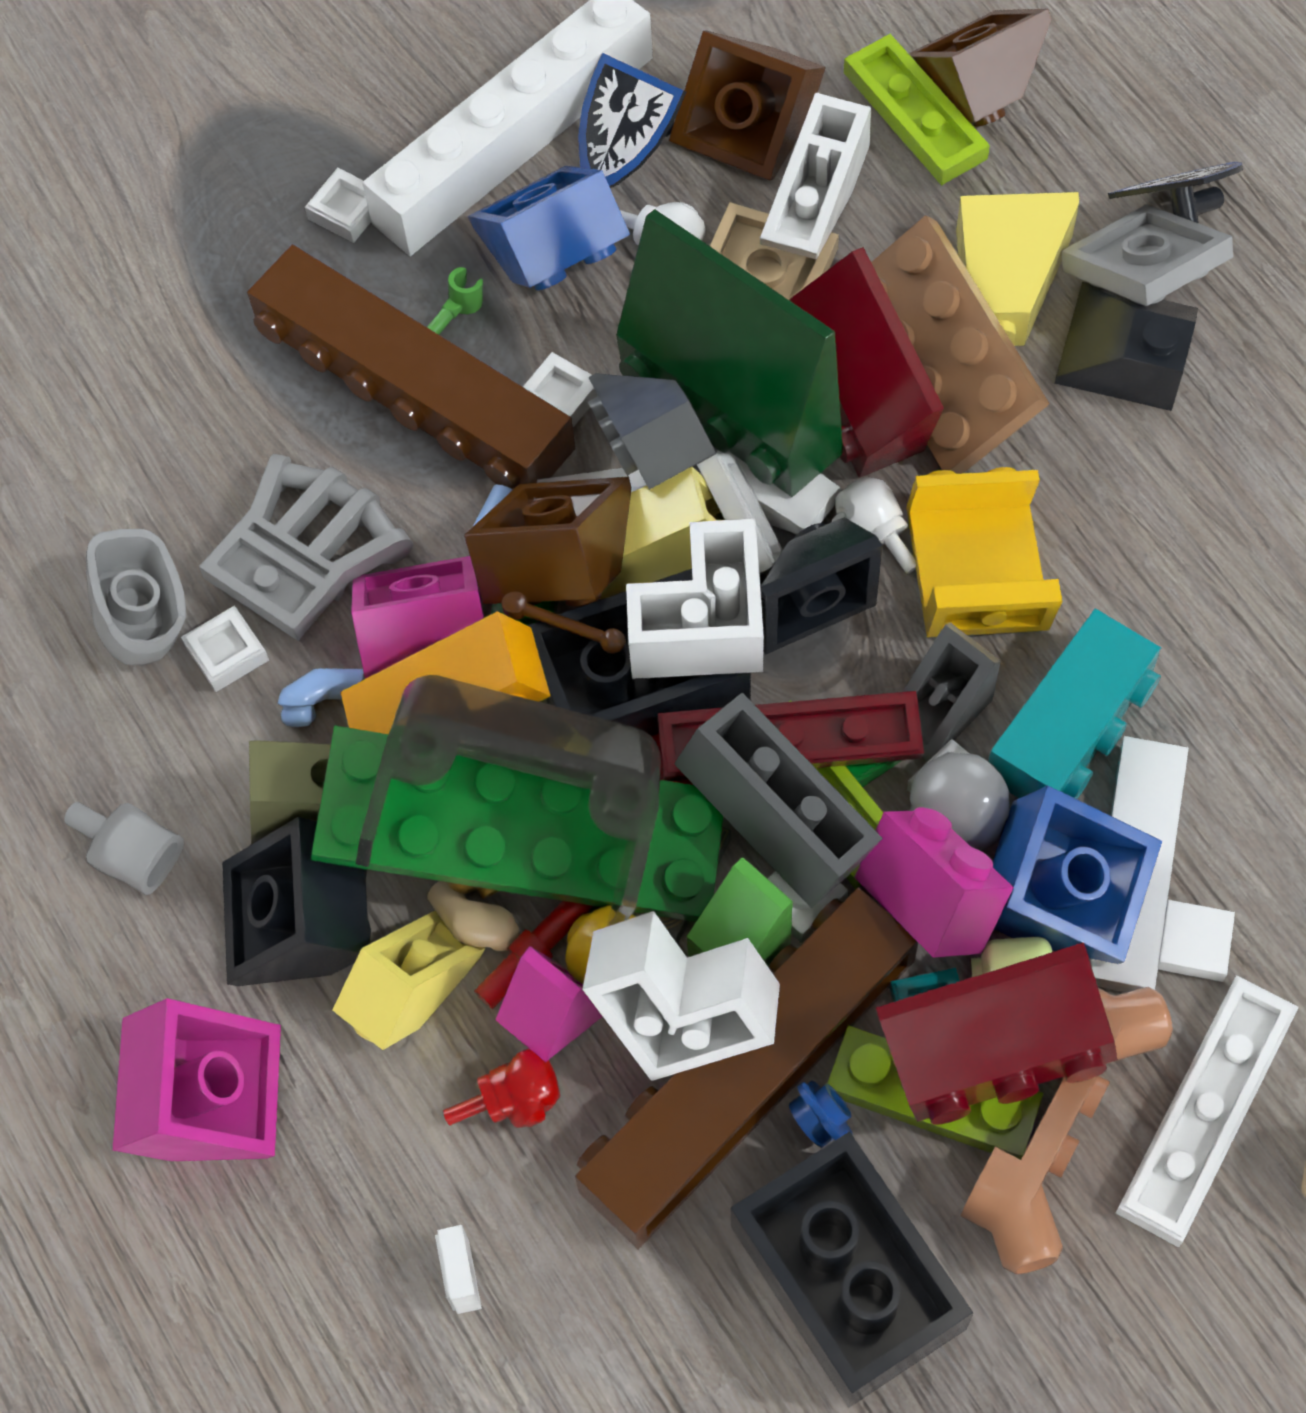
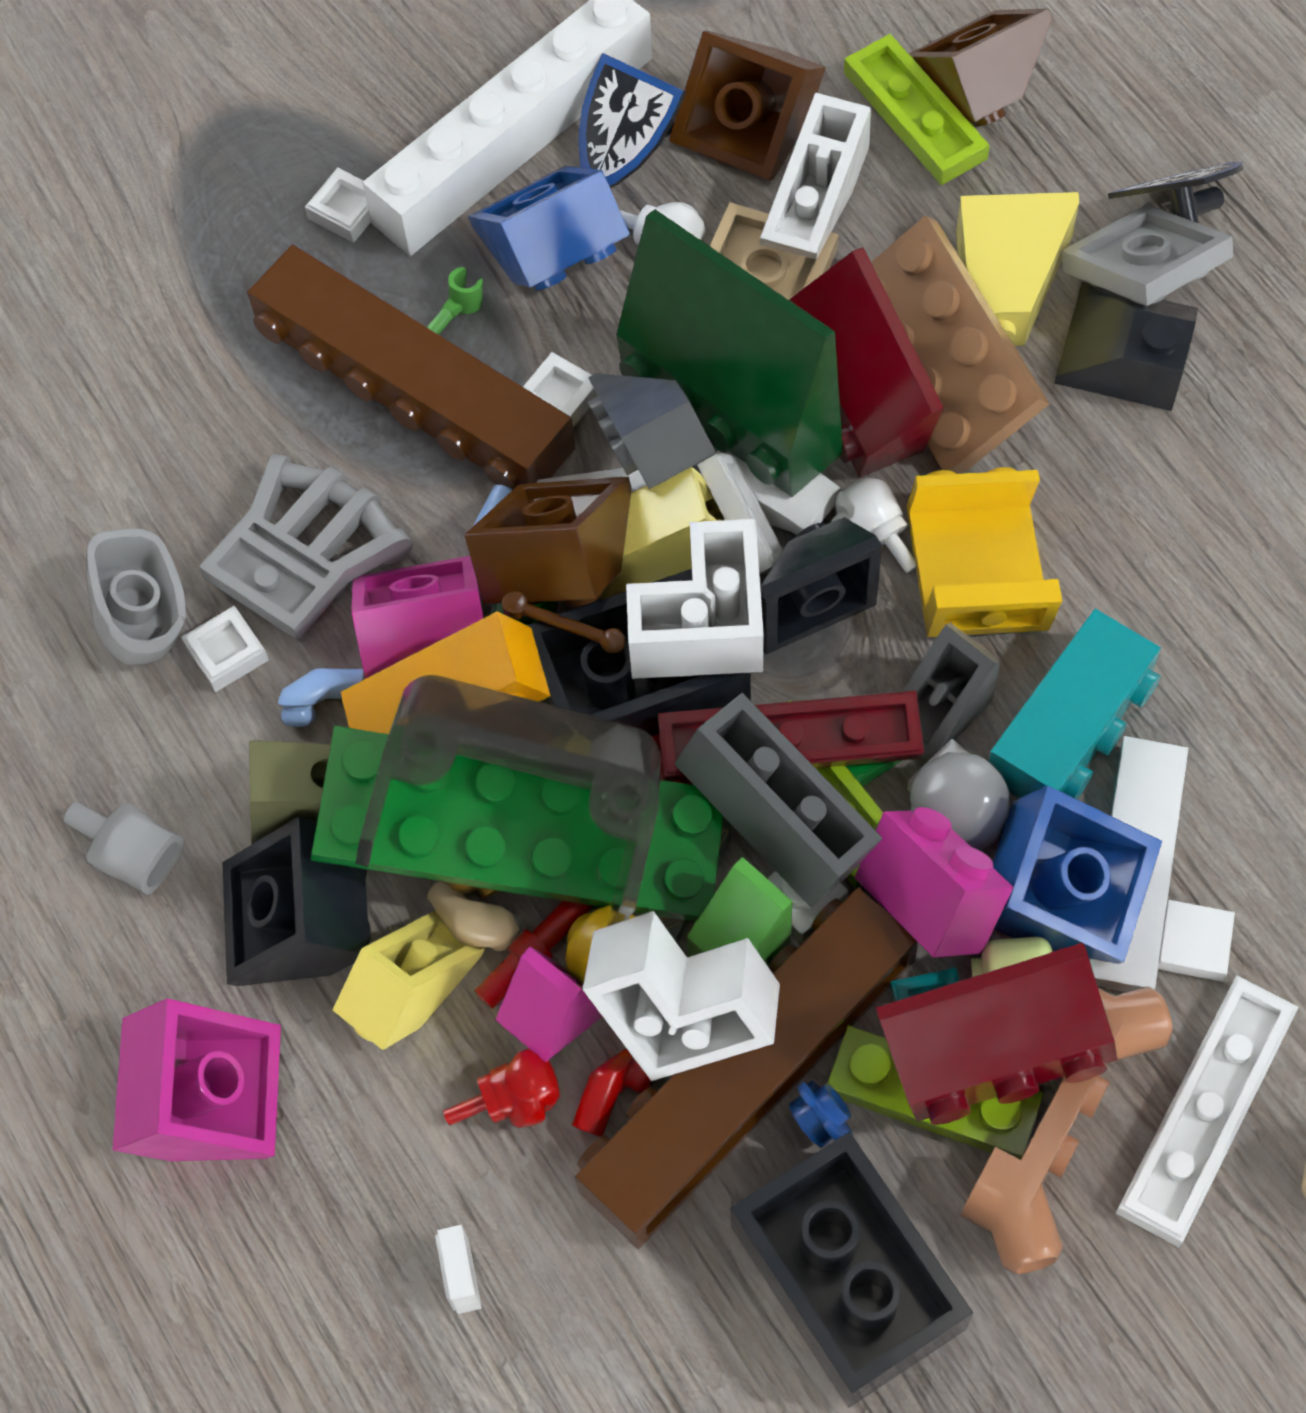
none -> red arm [571,1049,654,1136]

